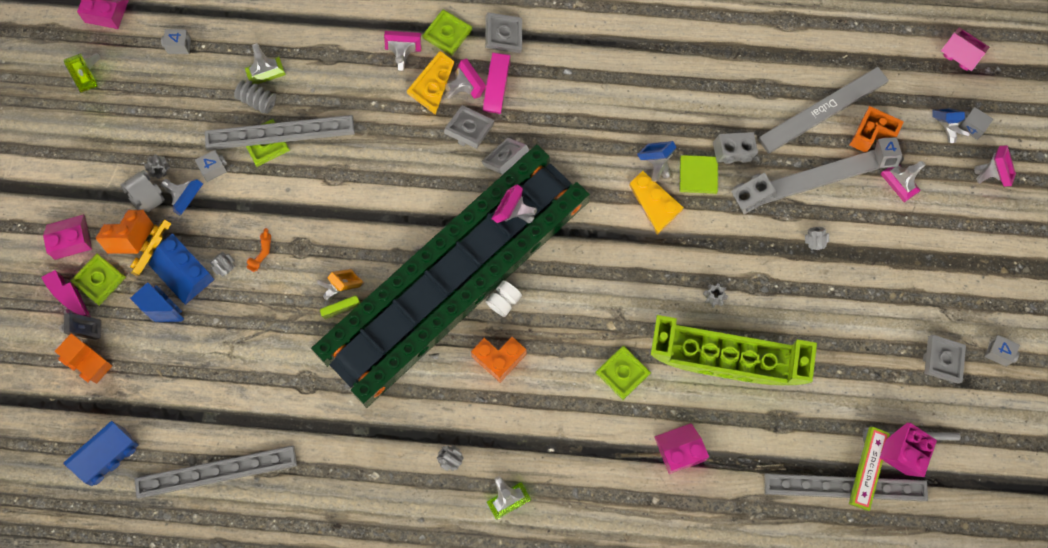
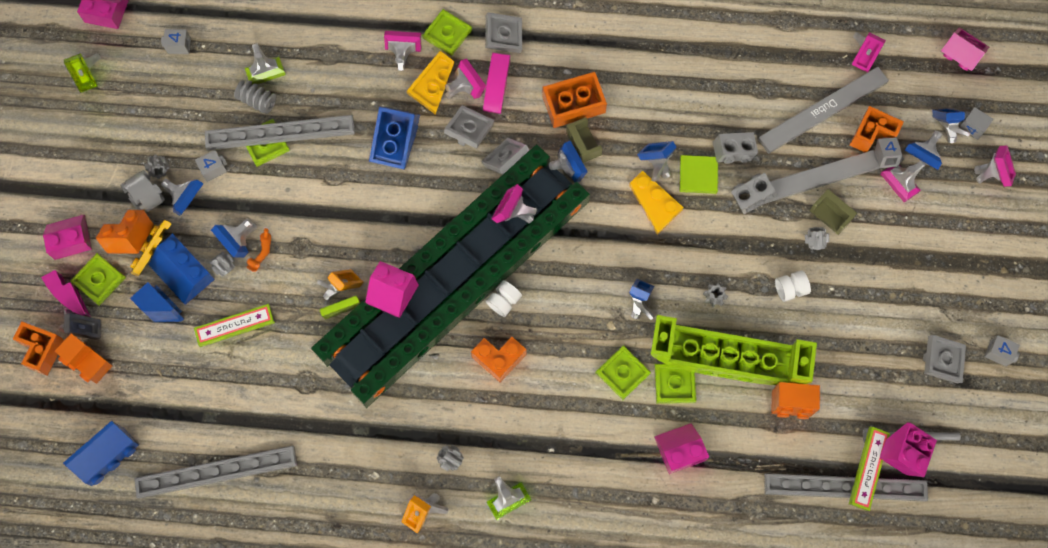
none -> orange brick [13,321,64,376]
none -> tile [194,304,275,347]
none -> piece [211,218,257,258]
none -> dark pink slope [365,261,419,318]
none -> blue slope [369,107,420,170]
none -> light orange piece [401,493,448,533]
none -> orange brick [542,72,607,128]
none -> blue piece [549,141,588,183]
none -> olive panel [566,117,603,163]
none -> piece [629,279,655,320]
none -> lime tile [654,364,696,404]
none -> orange brick [771,382,820,419]
none -> white wheel [775,270,811,302]
none -> olive panel [810,189,857,235]
none -> dark pink piece [852,32,886,73]
none -> blue piece [904,130,943,170]

